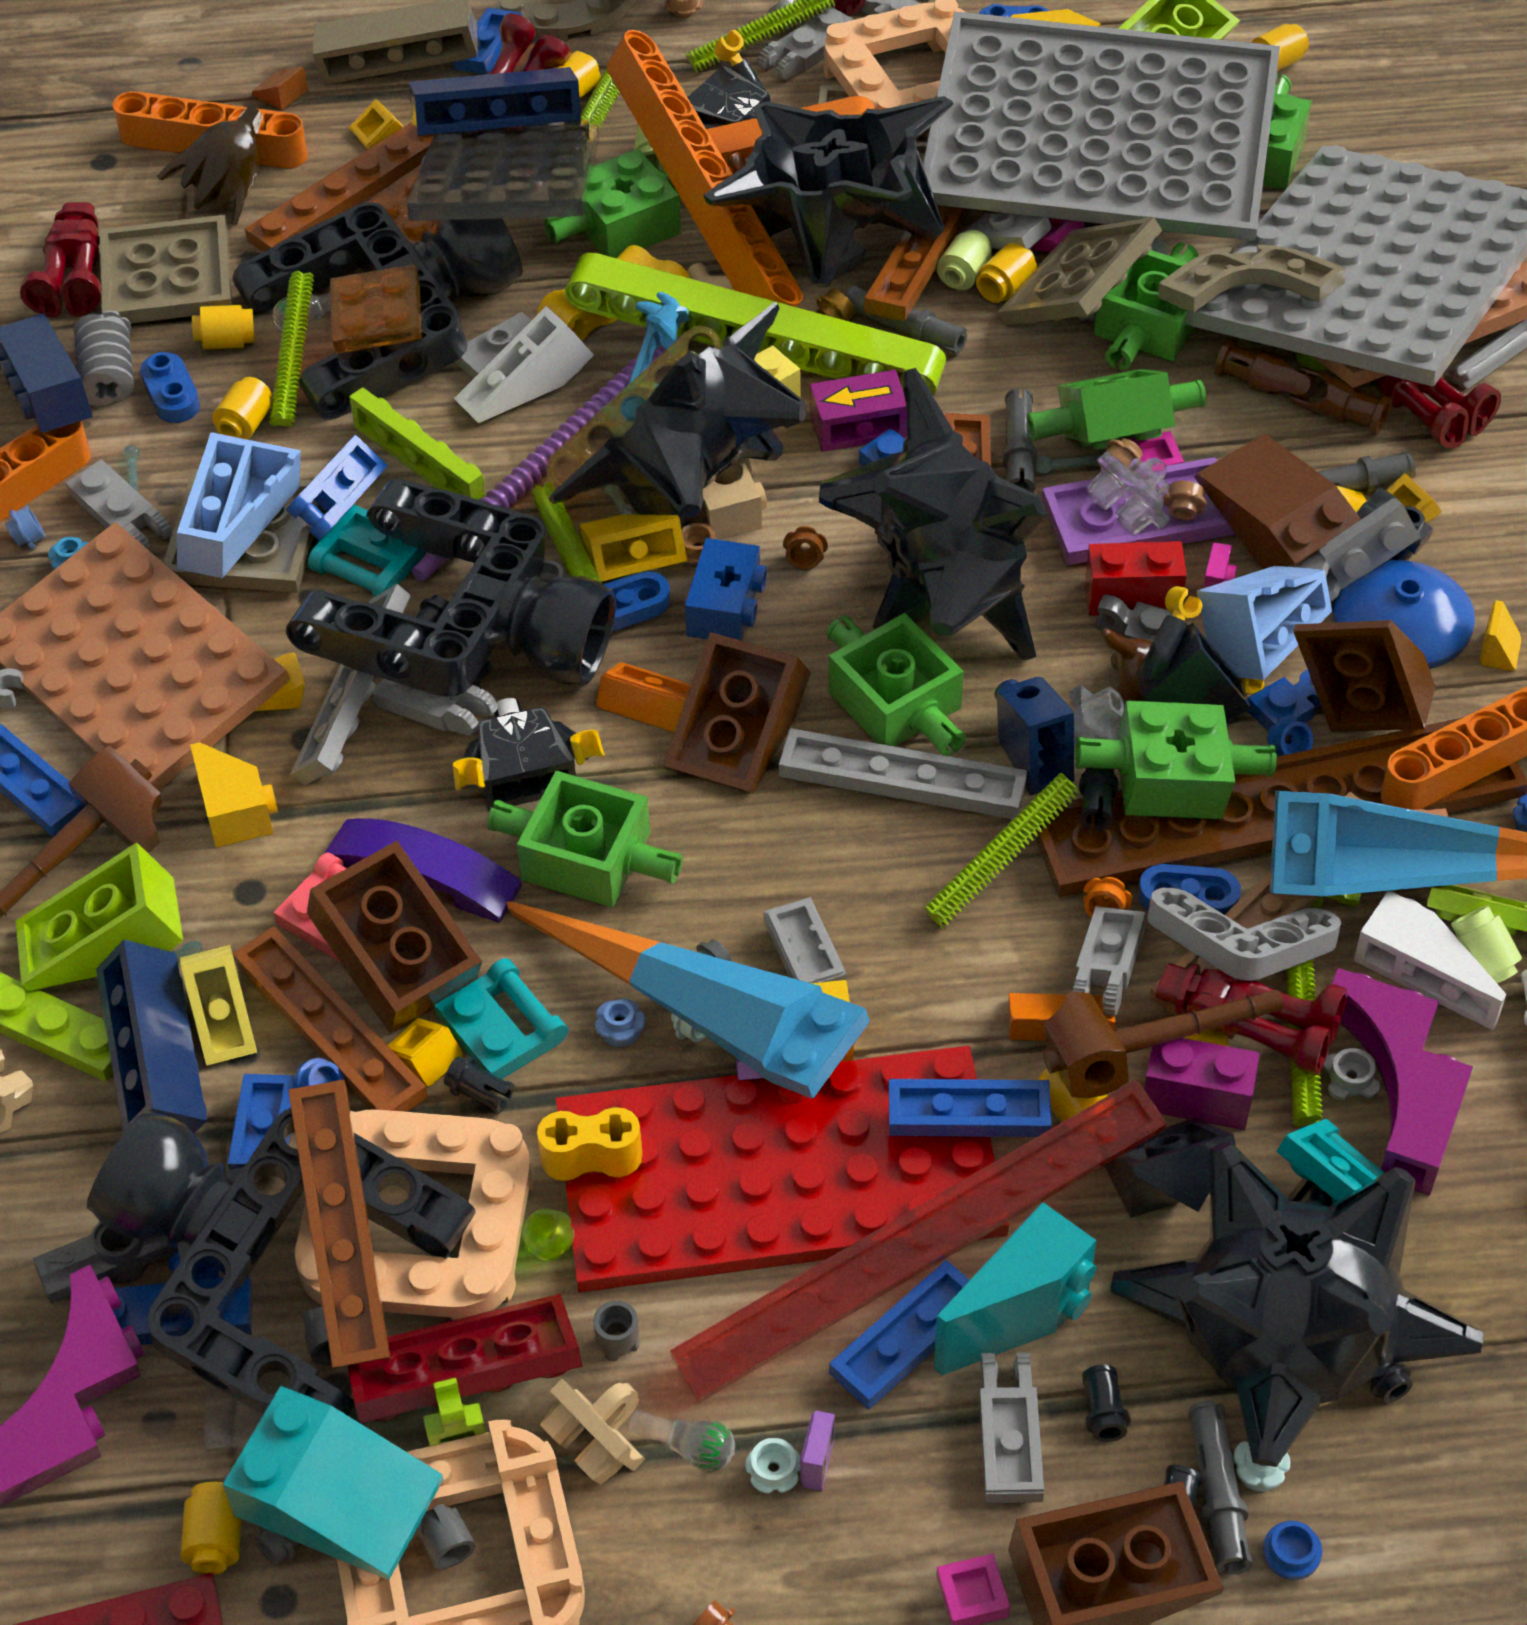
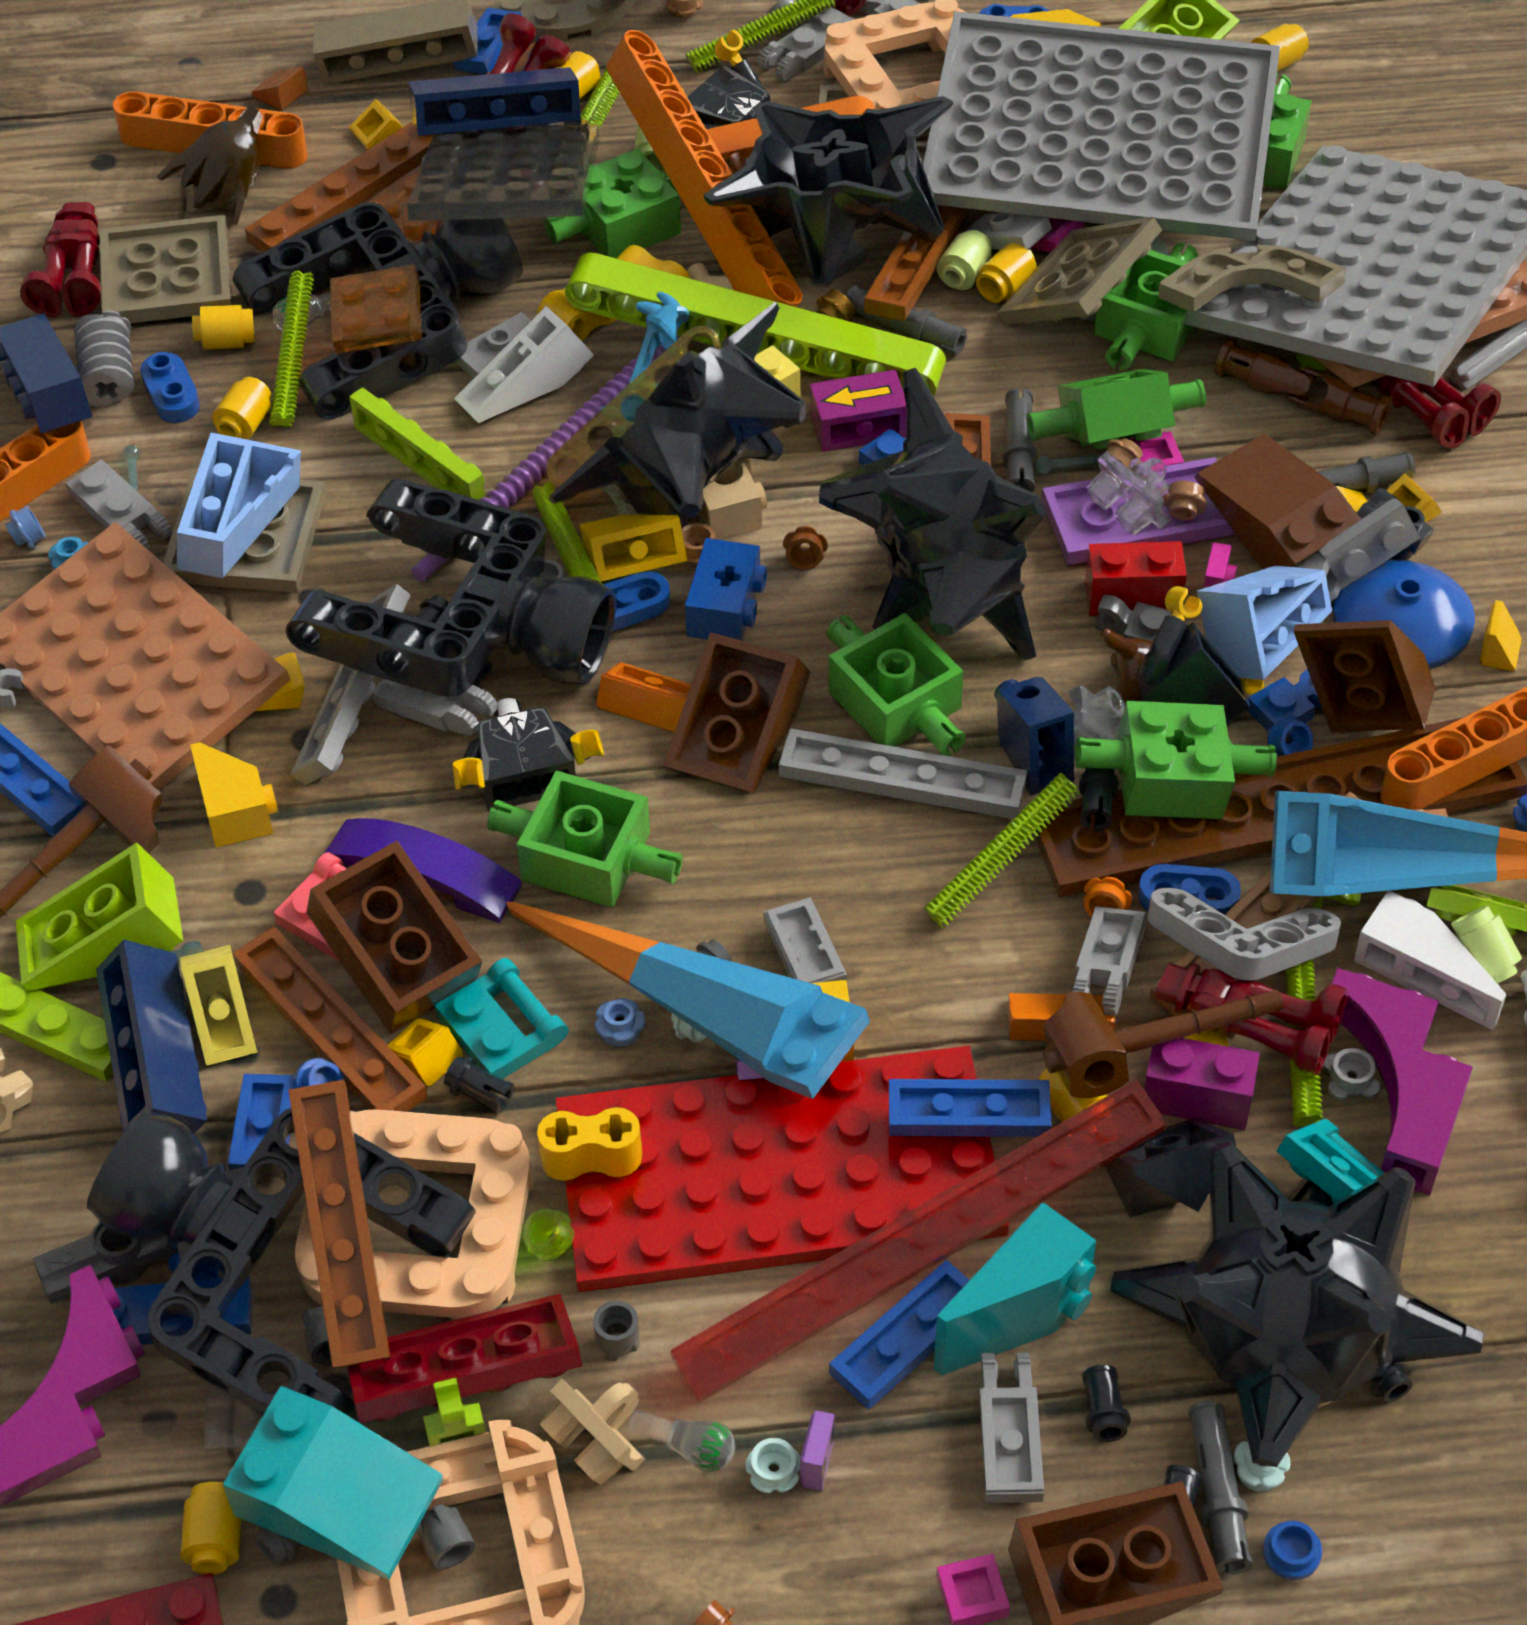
plate [285,435,388,541] -> none
teal plate [308,504,427,597] -> none

